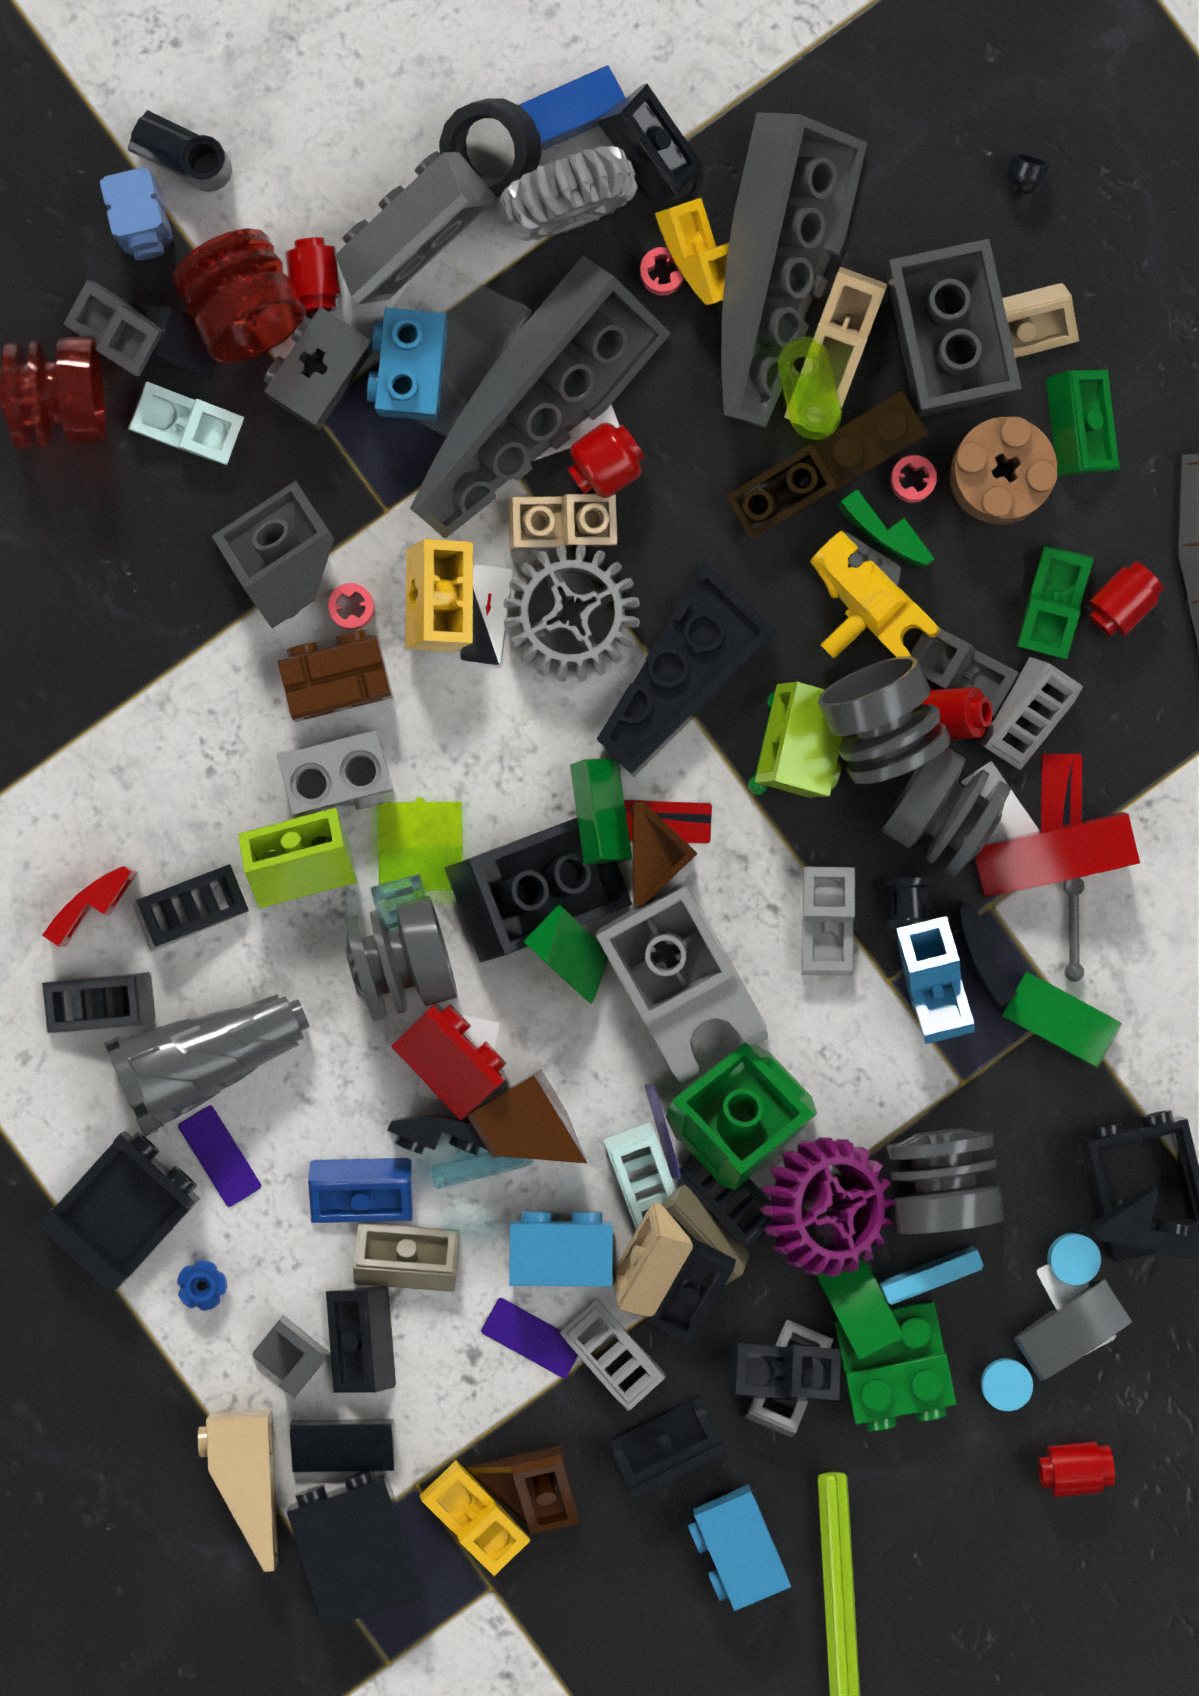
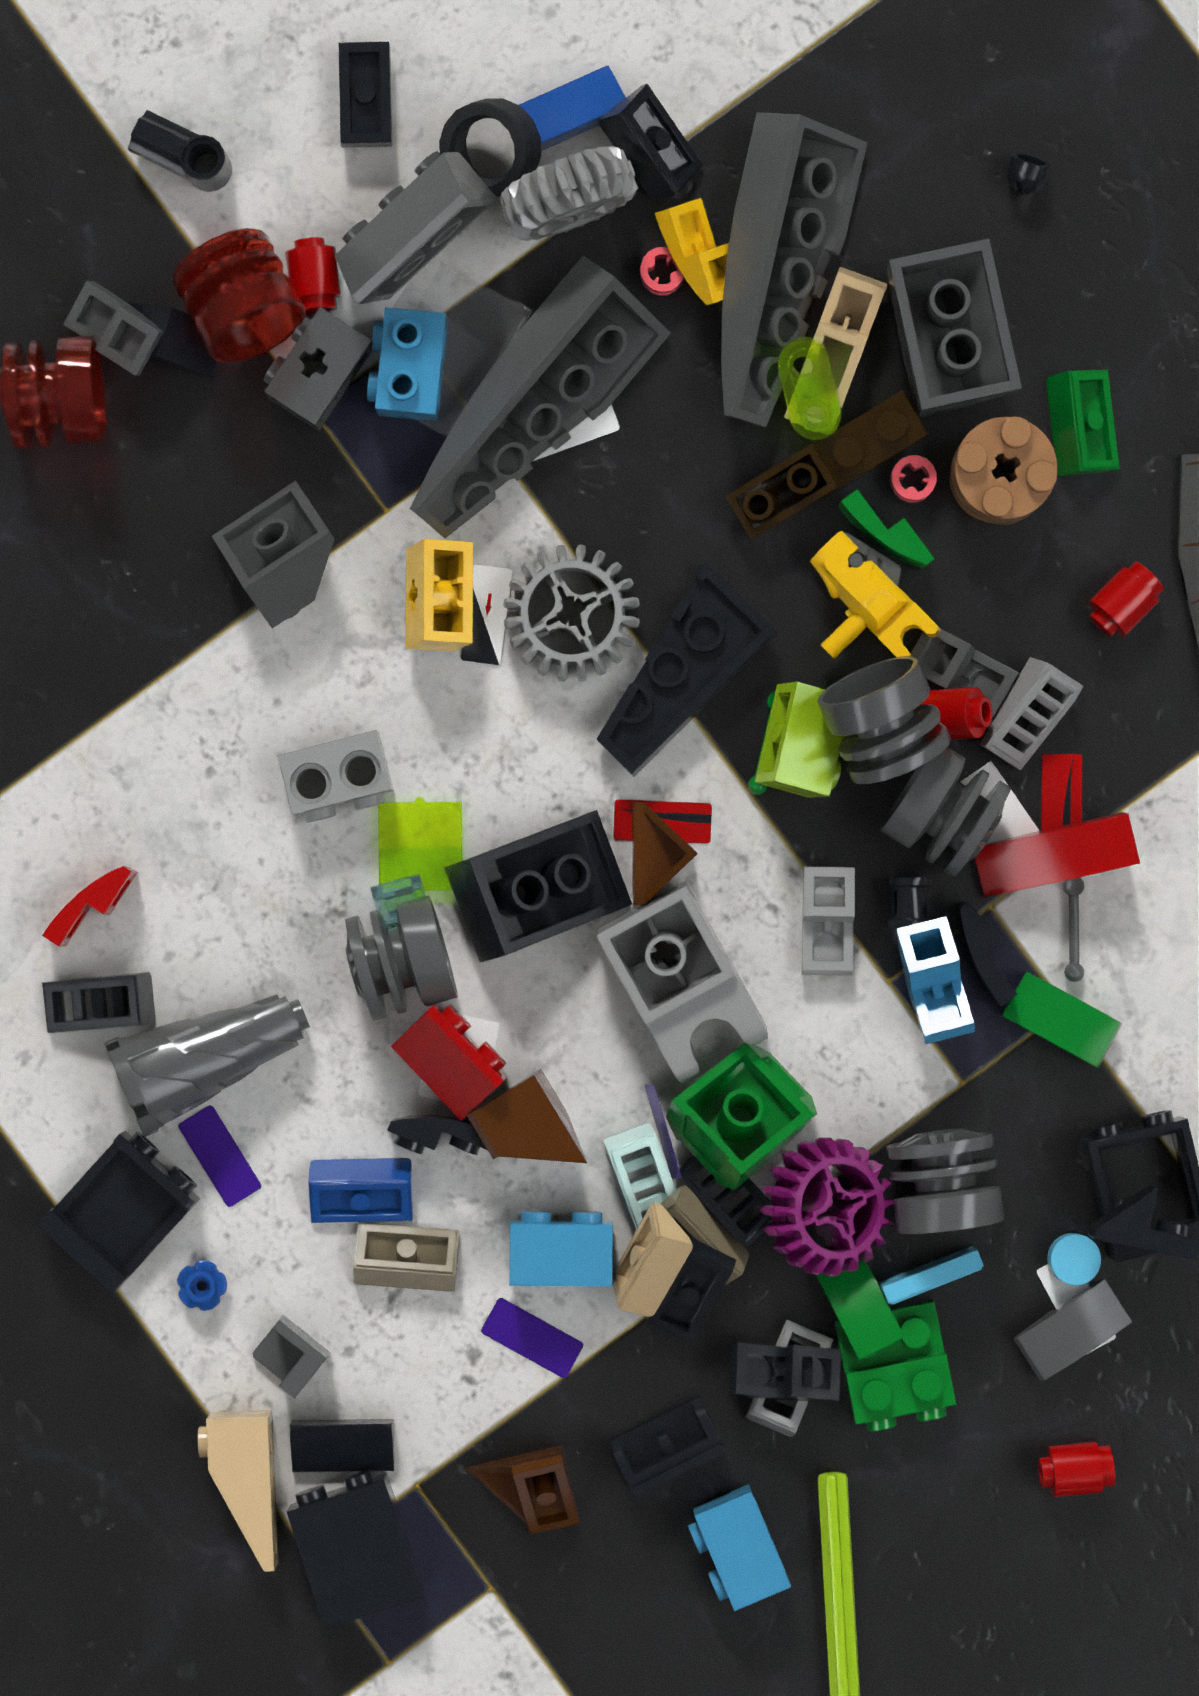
medium blue brick [99,167,174,260] -> none
light aqua slope [128,382,244,465] -> none
black slope [133,864,249,951] -> none
lime brick [238,807,358,909] -> none
reddish brown brick [278,630,394,722] -> none
black slope [326,1286,396,1393] -> none
coral bush [328,583,375,630] -> none
yellow slope [420,1460,531,1576] -> none
clear light blue tile [430,1152,534,1189] -> none
tan slope [508,494,617,550] -> none
green slope [524,905,608,1004] -> none
light grey slope [559,1298,665,1411] -> none
red head [567,423,645,498] -> none
green slope [570,759,632,865] -> none
medium azure tile [980,1358,1033,1411] -> none
tan slope [1002,283,1079,358] -> none
green slope [1017,544,1094,659] -> none
none -> black plate [339,42,392,148]

